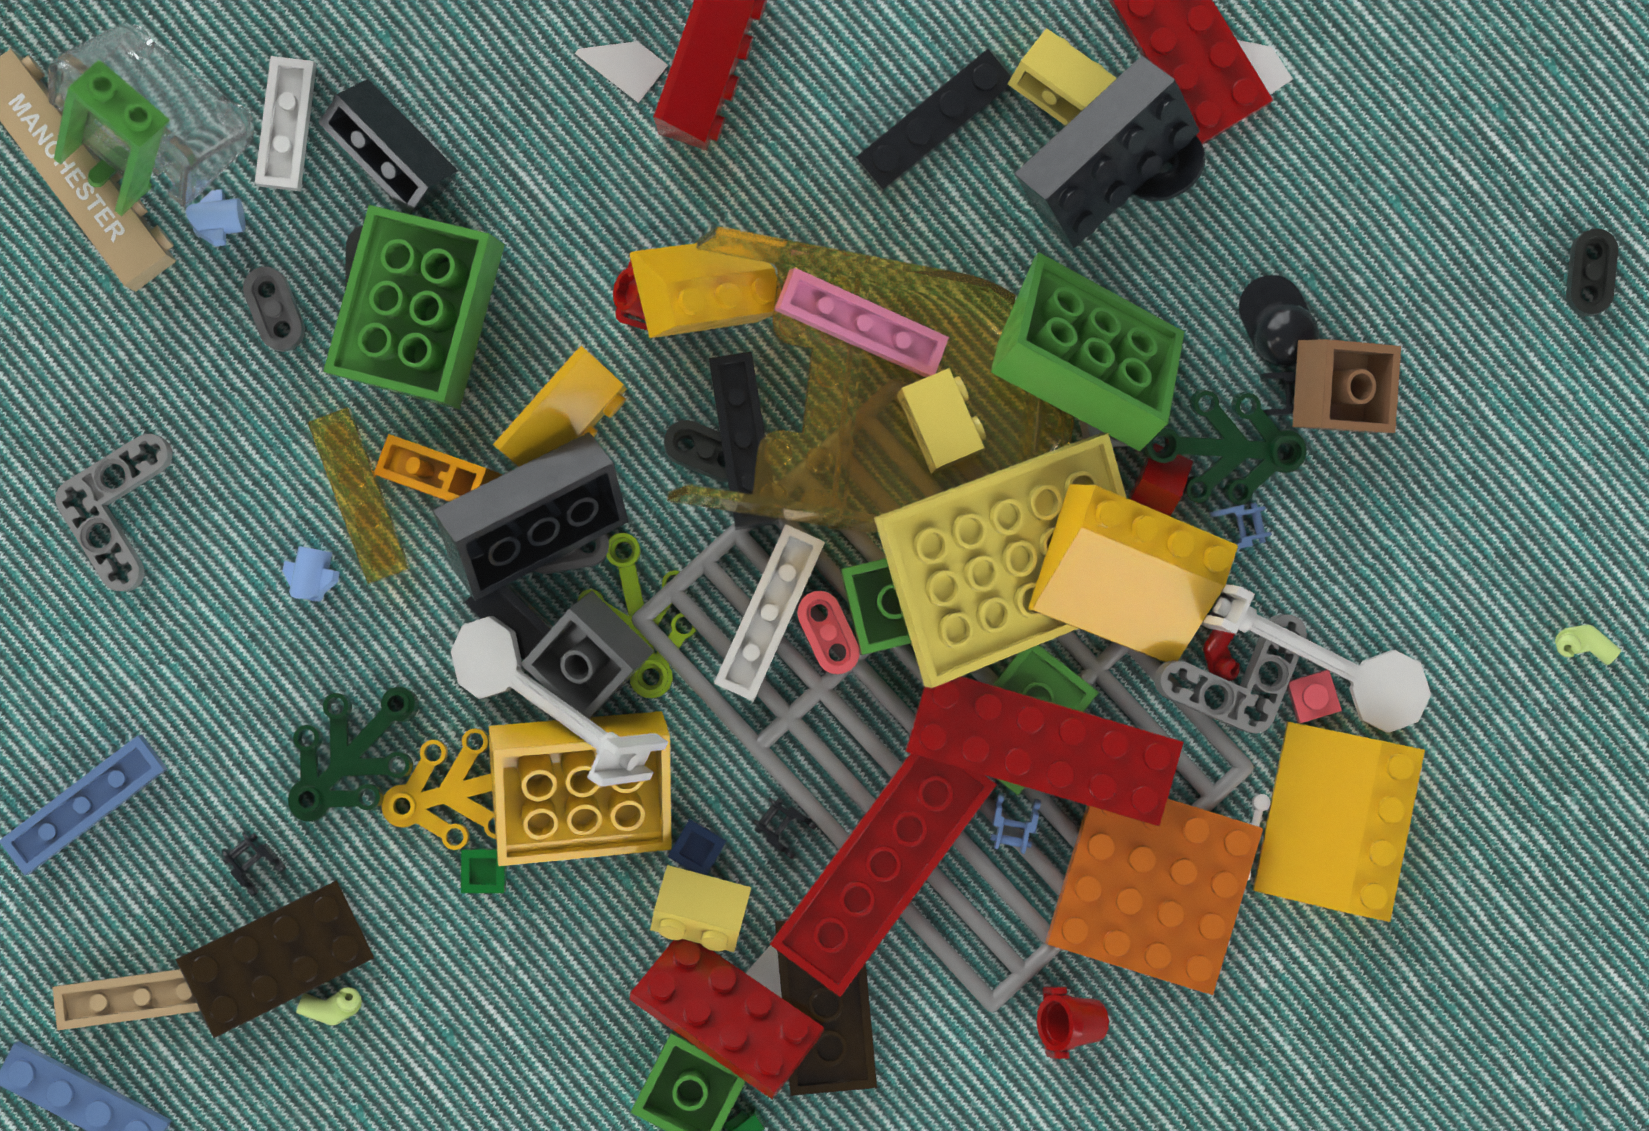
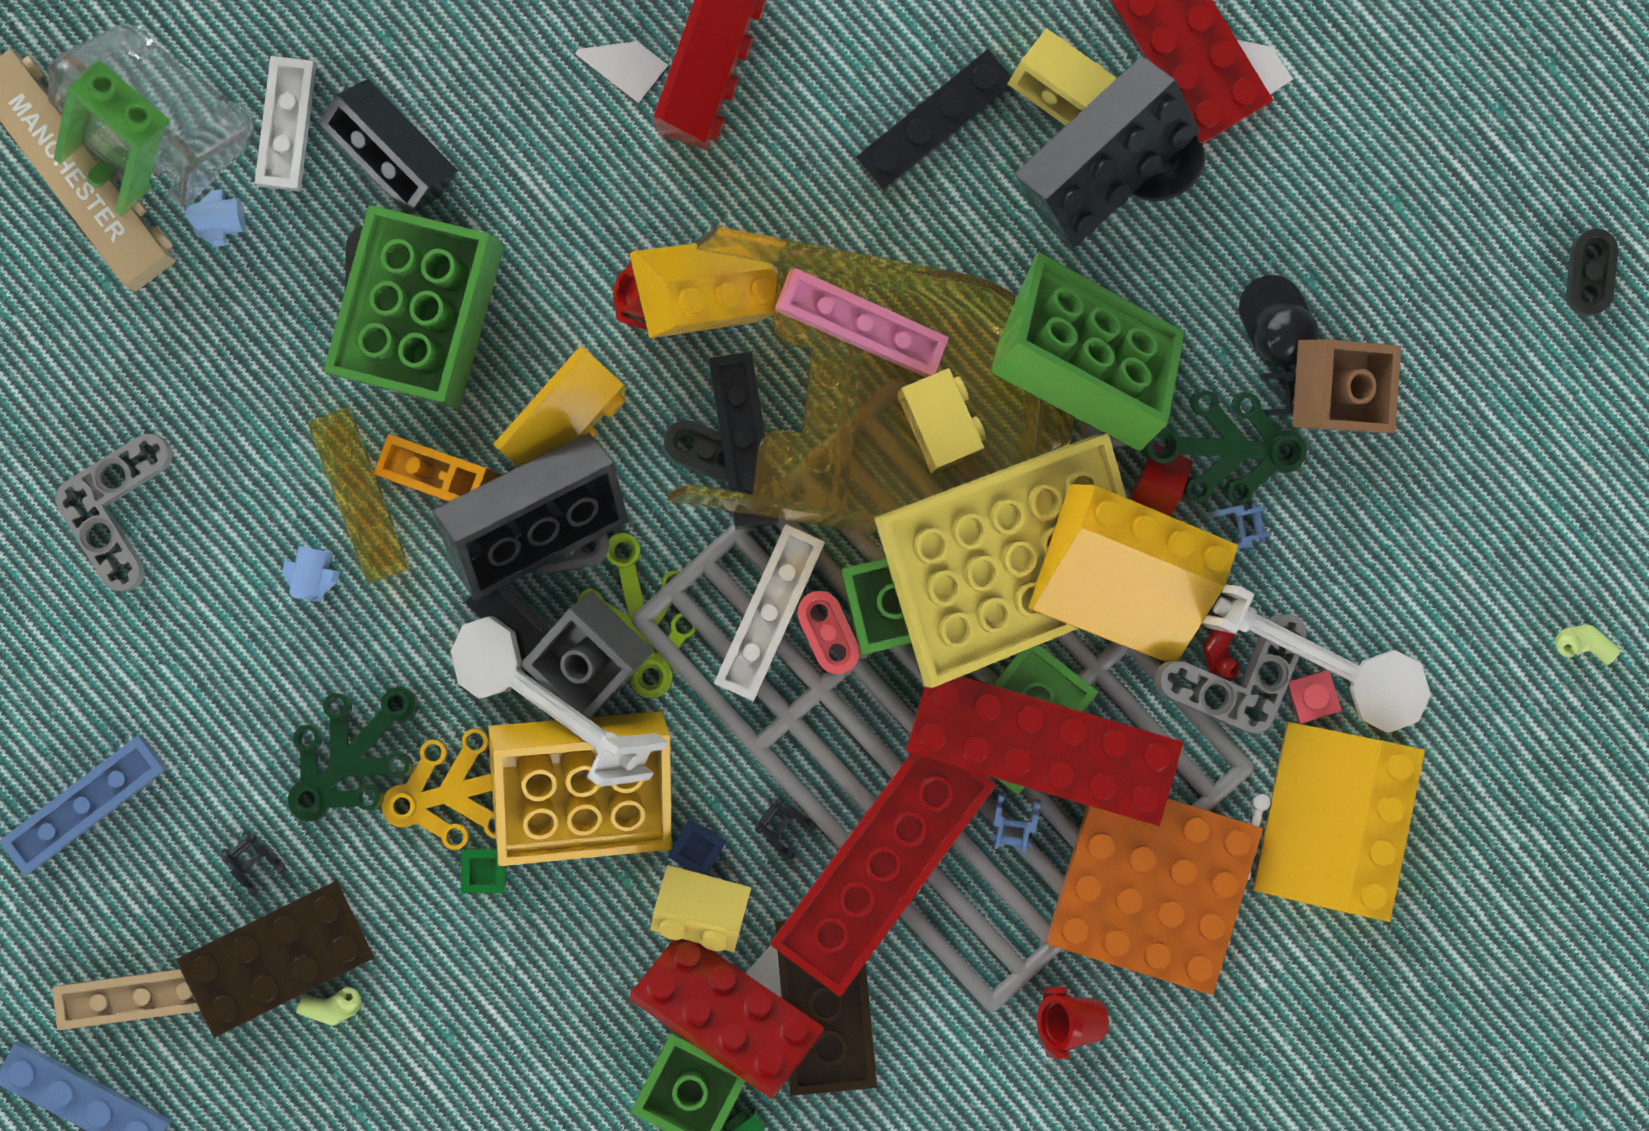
flat silver plate [243,267,305,352] -> none

